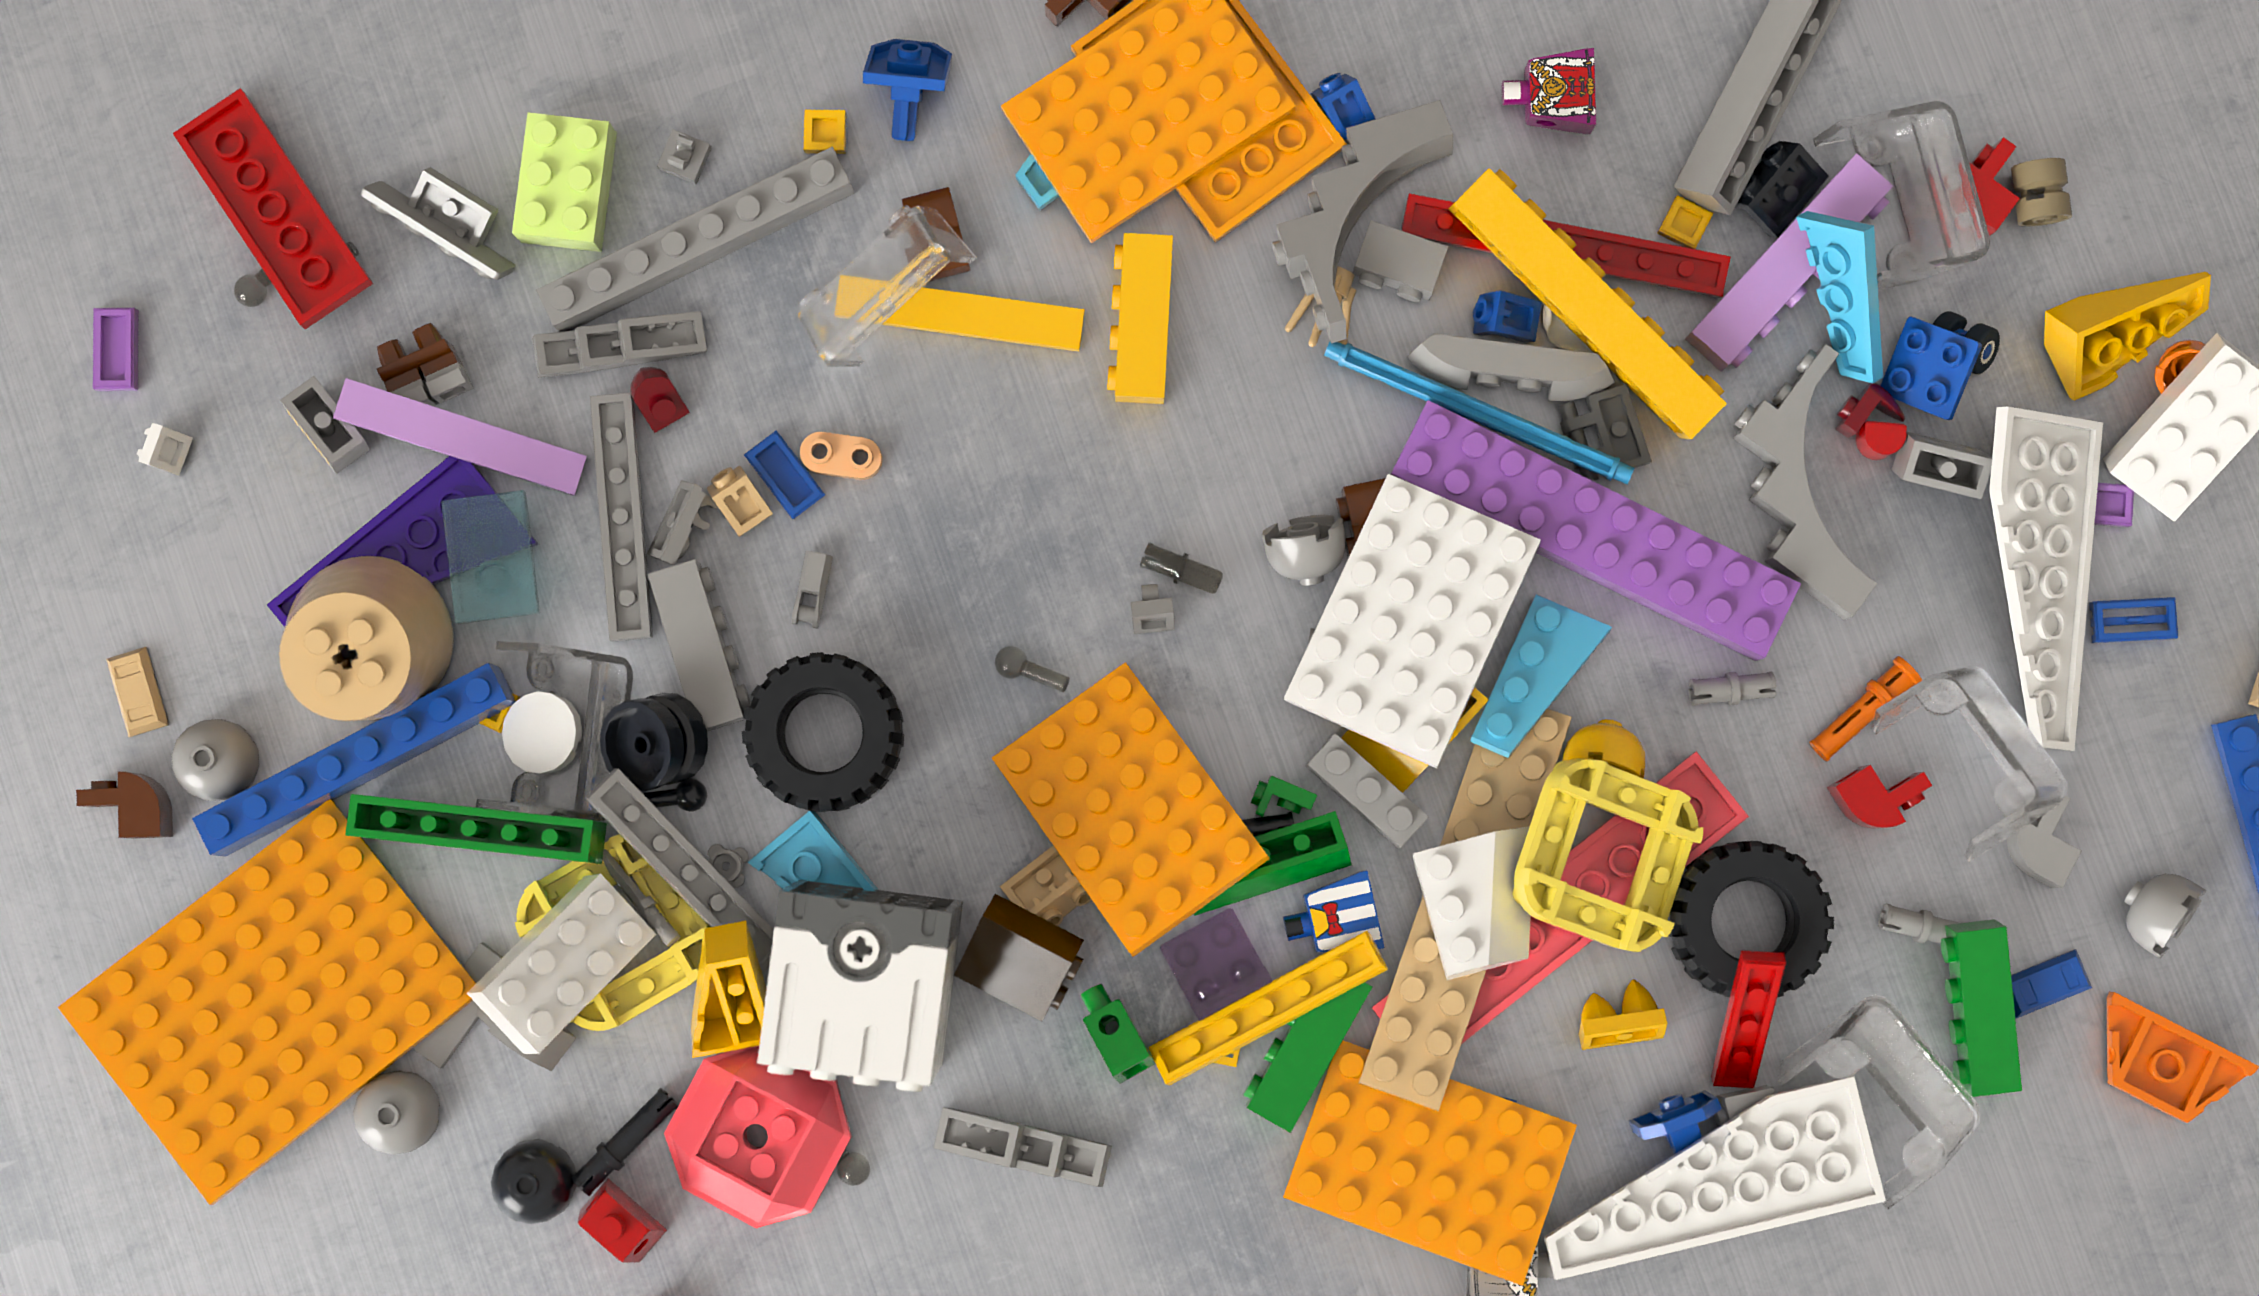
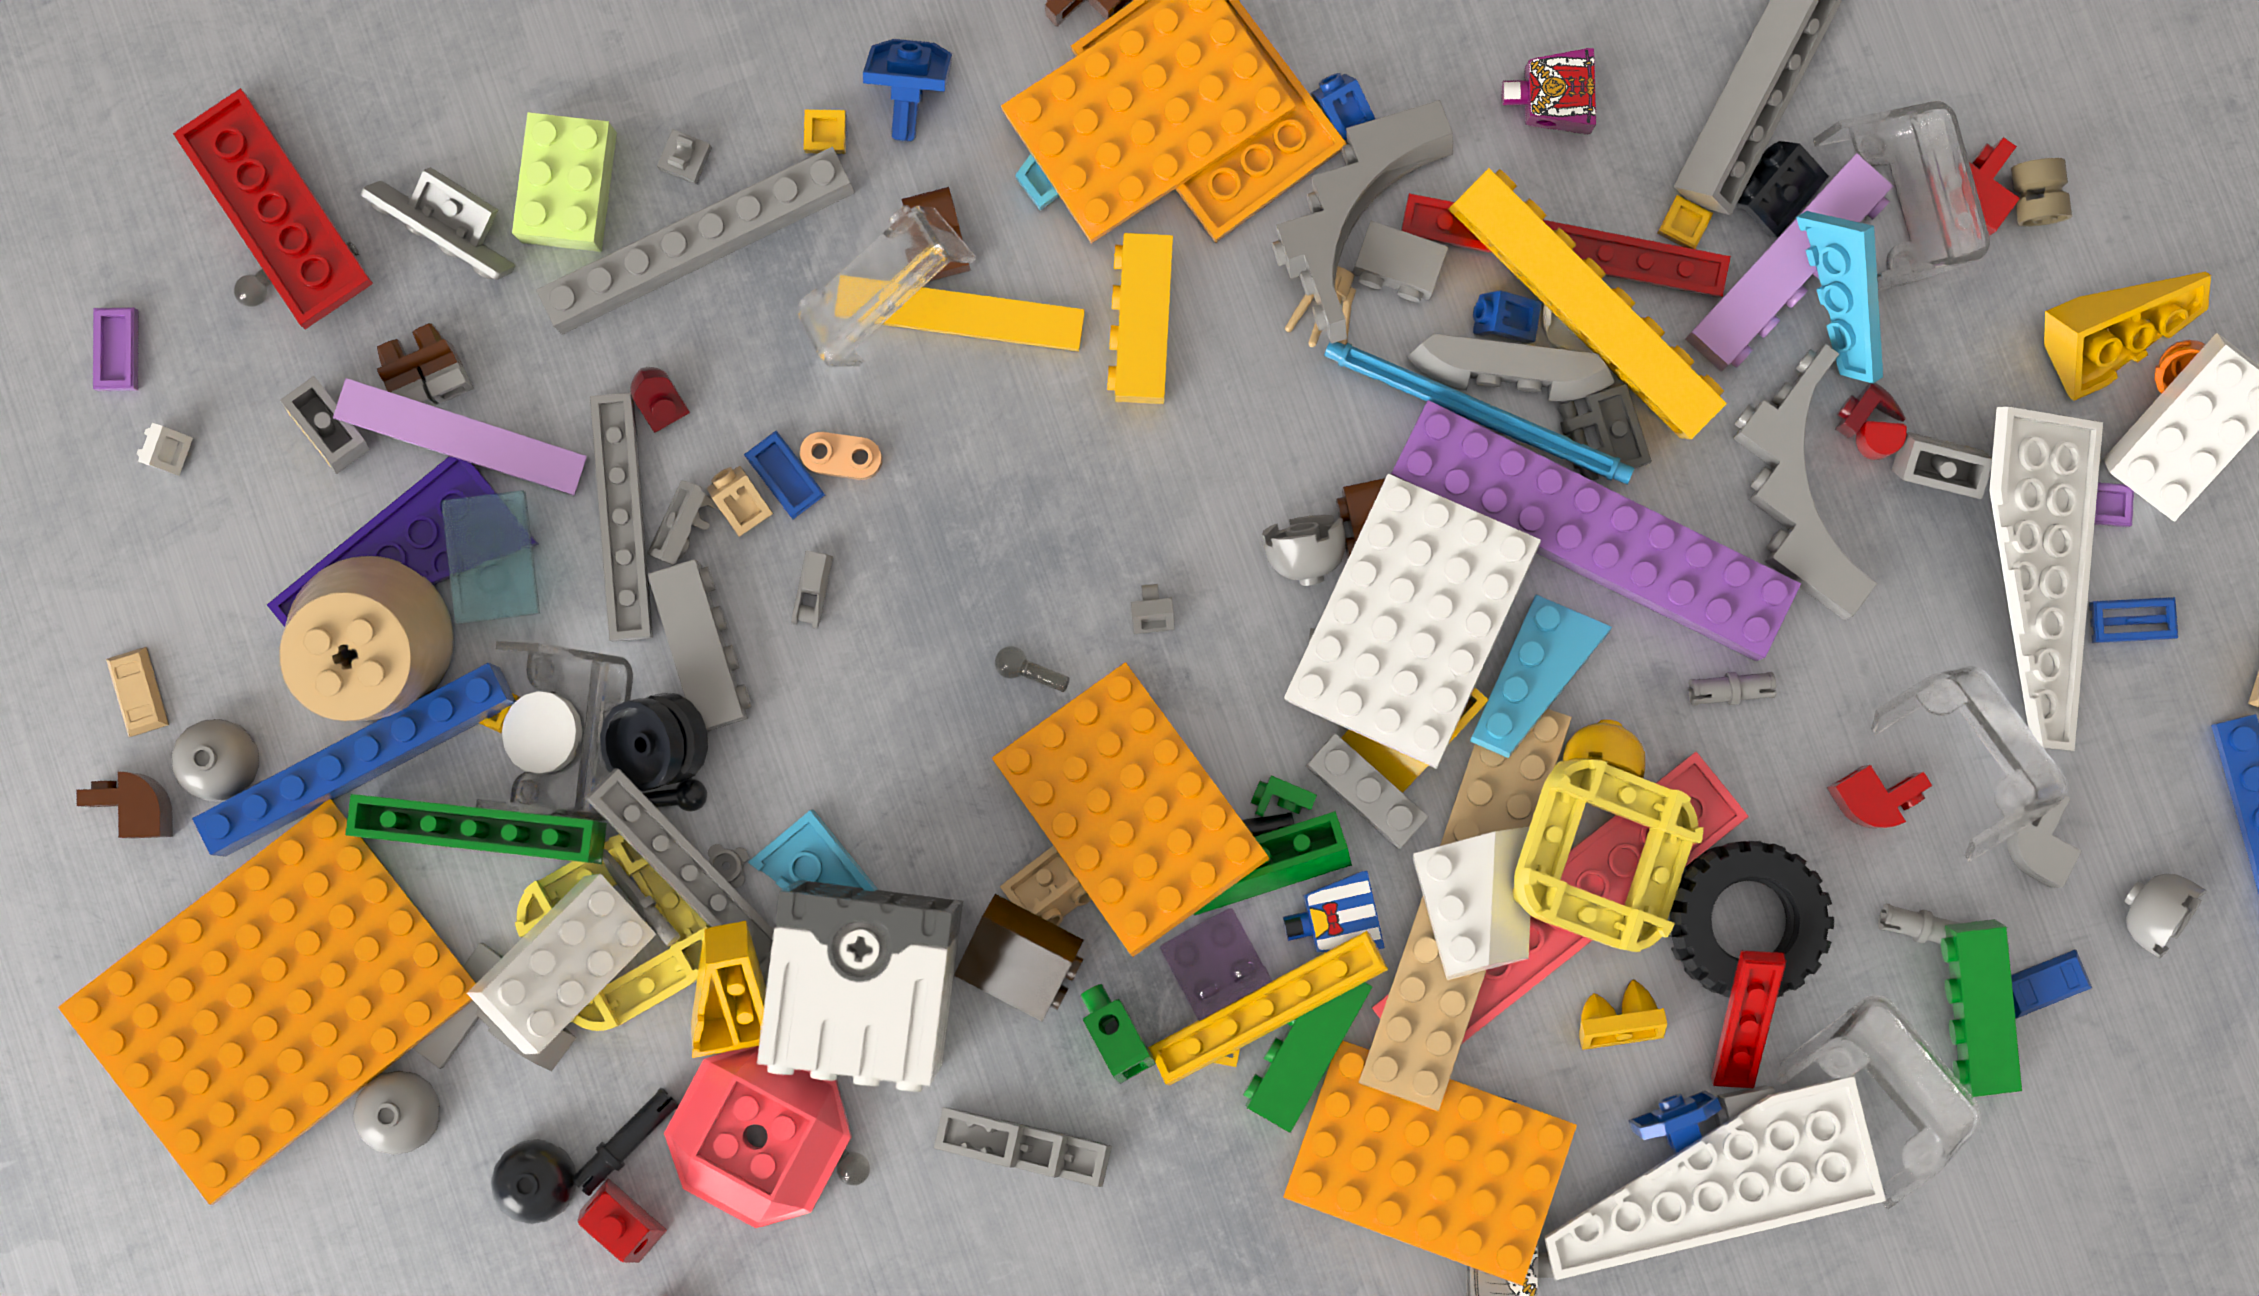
light grey slope [532,311,707,378] -> none
black tyre [742,652,905,812] -> none
clear smoke axle [1140,542,1223,594] -> none
orange pin [1809,656,1923,762] -> none
blue plate [1880,311,2000,420] -> none
orange wing [2107,991,2259,1123] -> none

